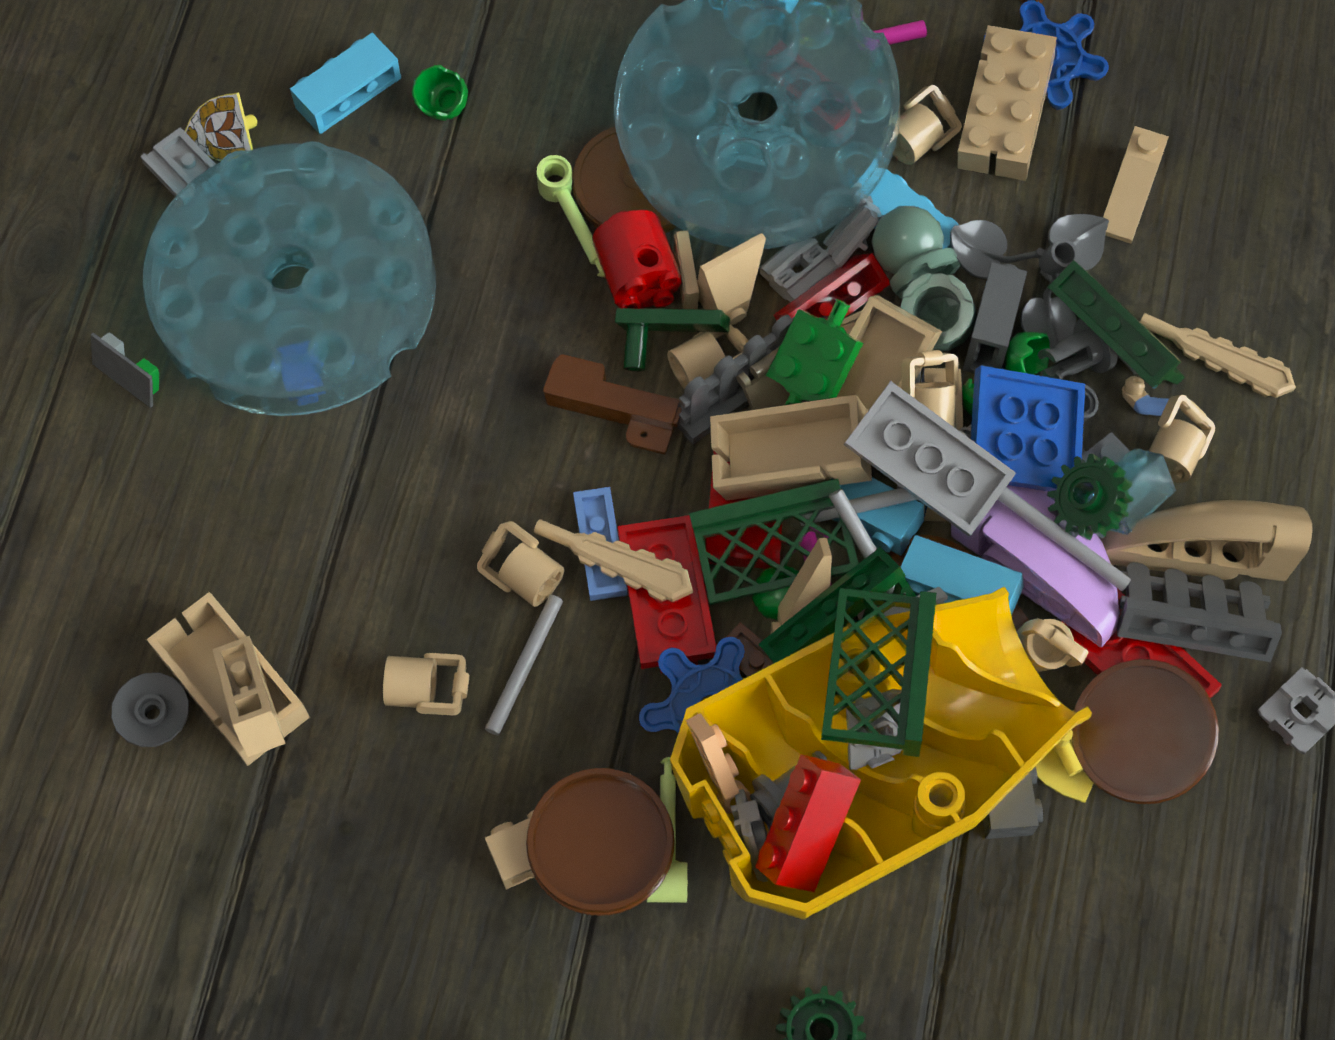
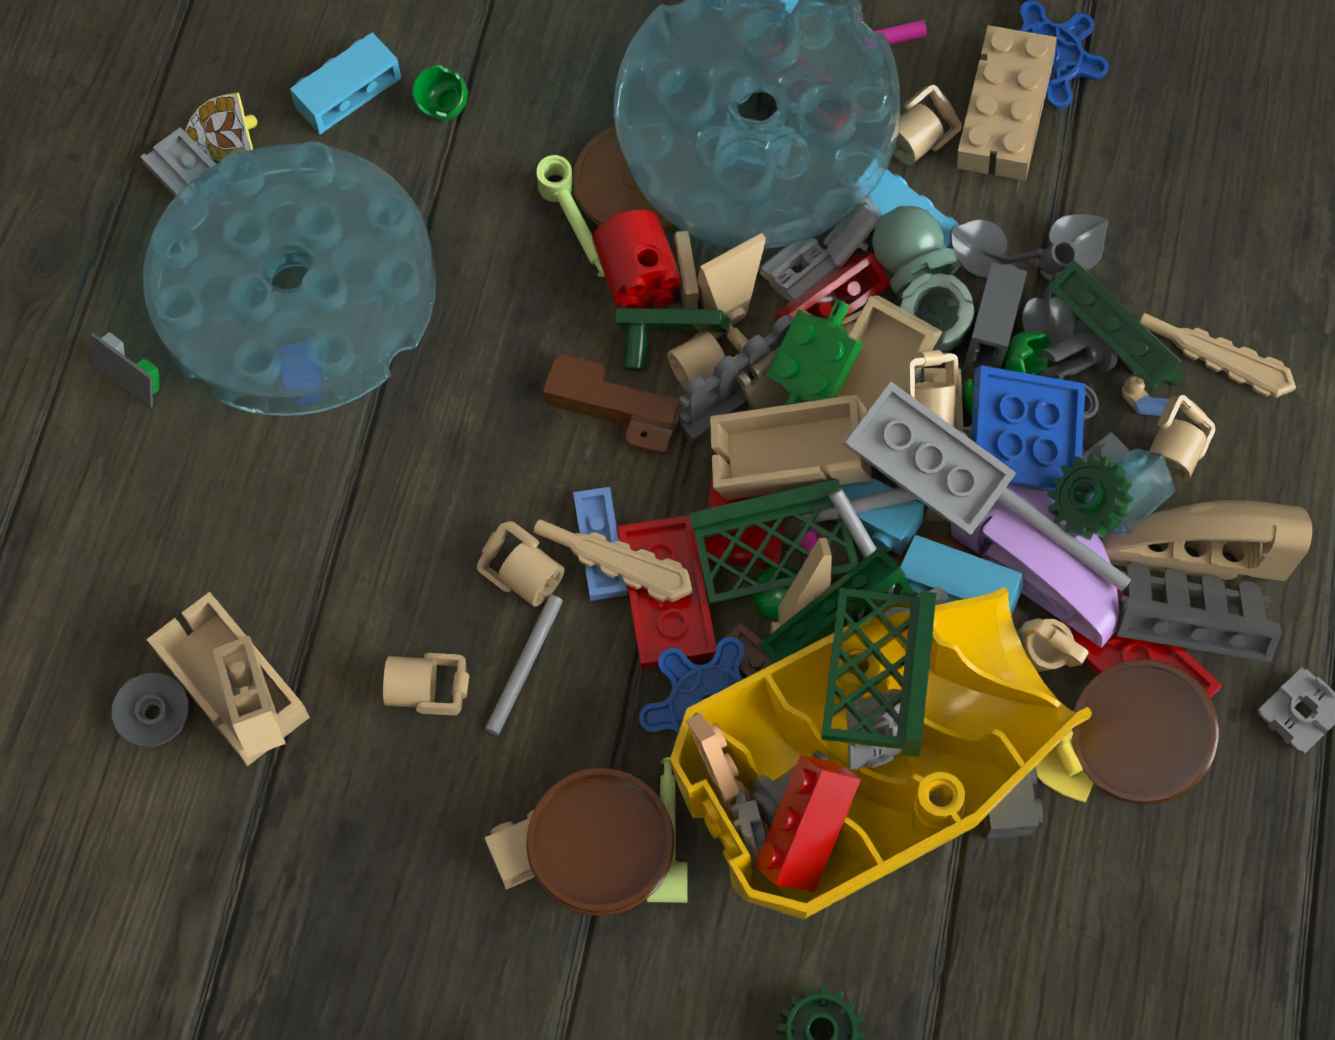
tan slope [1103,126,1169,244] -> none

